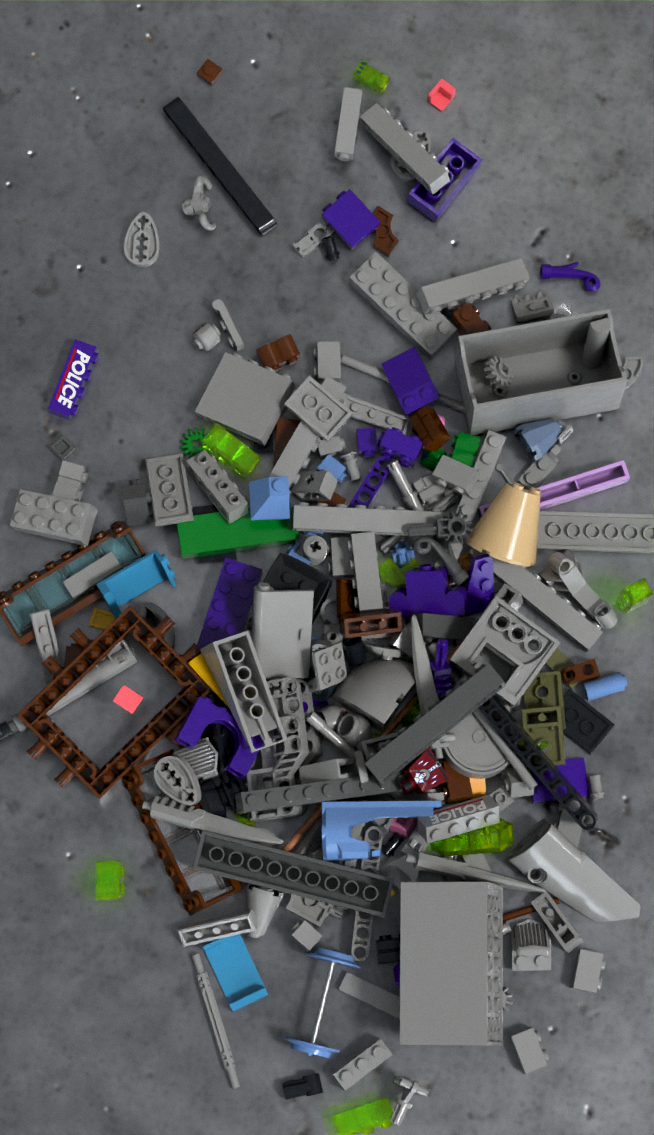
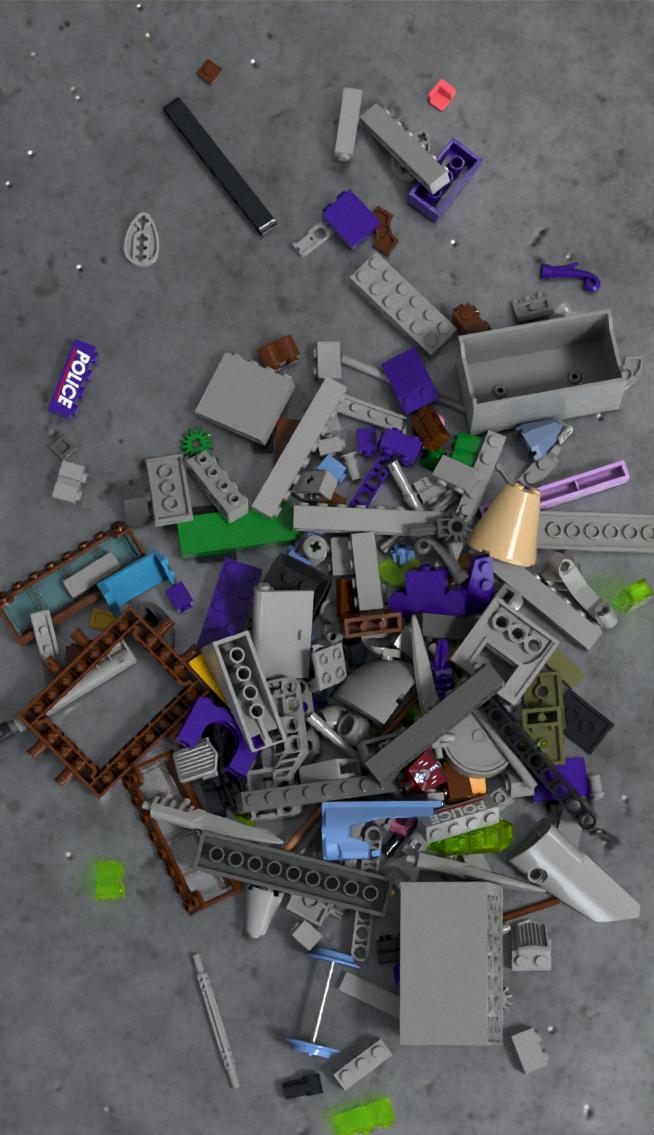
light grey brick [10,489,98,546] -> none
coral panel [113,685,143,714] -> none
light grey piece [154,755,201,806] -> none
light grey brick [177,910,258,947] -> none
light grey piece [182,175,217,231] -> none
light grey head [192,323,221,351] -> none
clear neon green brick [201,423,262,477] -> none
dark azure panel [203,934,268,1012] -> none
light grey plate [213,299,244,352] -> none
medium blue slope [249,476,290,521] -> none
light grey plate [284,375,353,442] -> none
black pin [322,236,340,261] -> none
clear neon green leg [353,60,390,93] -> none
light grey tile [354,750,368,783] -> none
light grey axle [390,1075,430,1125] -> none
light grey brick [416,258,530,314] -> none
light grey gear [483,356,513,390] -> none
light grey slope [531,891,584,953] -> none
reddish brown leg [561,658,600,685] -> none
light grey brick [571,949,606,993] -> none
light grey brick [582,318,611,369] -> none
medium blue brick [582,672,628,701] -> none
none -> dark purple brick [165,581,194,613]

